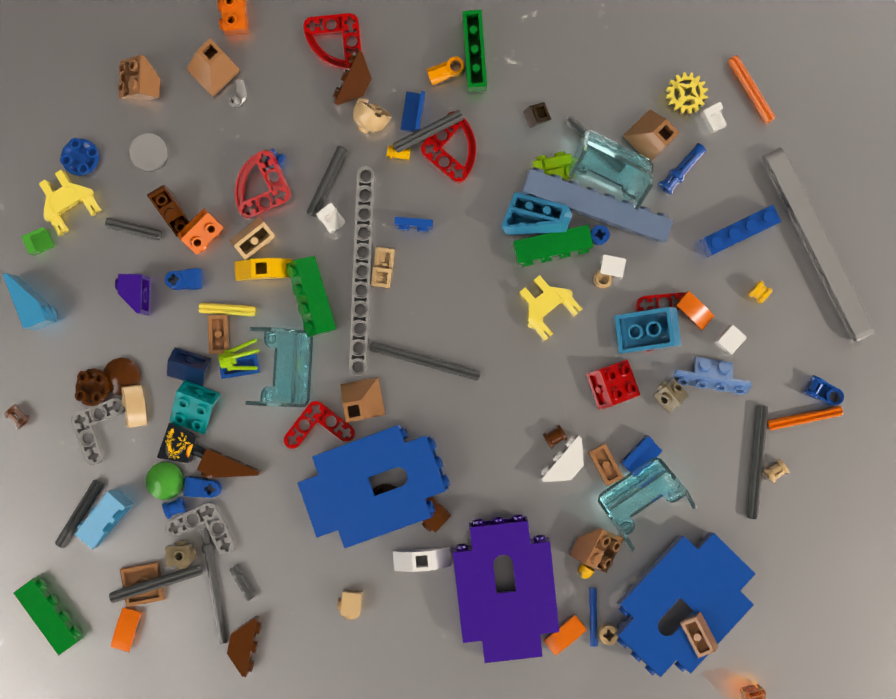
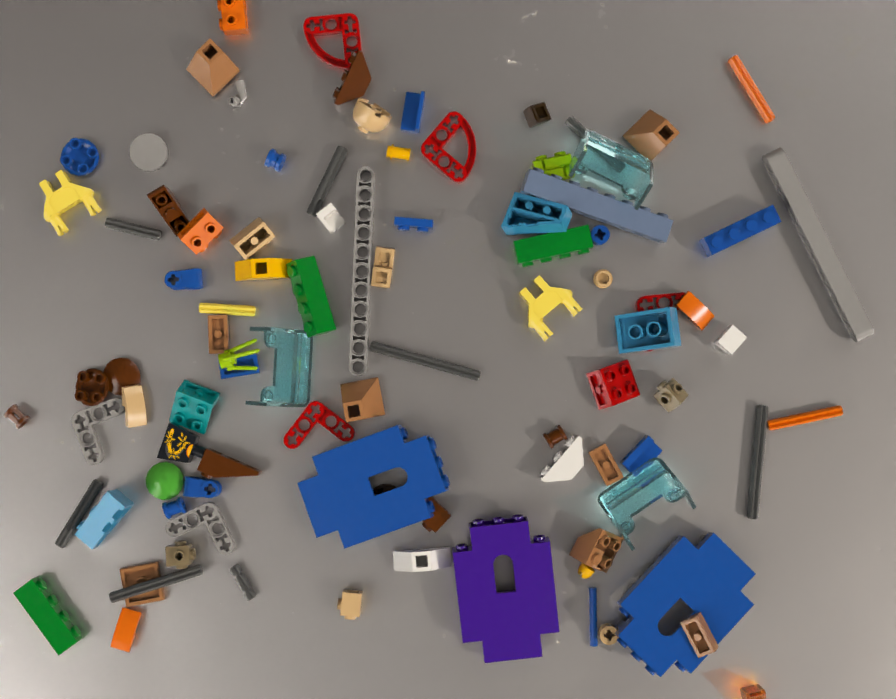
dark azure slope [2,273,57,331] -> none
bright green panel [21,227,55,256] -> none
dark purple slope [115,274,150,316] -> none
medium nougat slope [118,55,160,100] -> none
dark blue panel [167,347,211,386] -> none
dark grey bar [201,529,228,644] -> none
reddish brown slope [227,616,262,677] -> none
red beam [235,150,291,218] -> none
dark grey axle [393,110,463,153] -> none
light orange piece [426,56,465,86] -> none
green brick [462,10,487,93] -> none
orange slope [543,614,587,656] -> none
white panel [600,254,626,279] -> none
blue pin [658,143,707,195] -> none
light yellow gear [665,72,708,115] -> none
medium blue bracket [672,356,752,394] -> none
white panel [700,102,727,134] -> none
yellow wheel [748,280,773,304] -> none
tan bush [763,459,790,484] -> none
blue piece [804,375,844,405] -> none

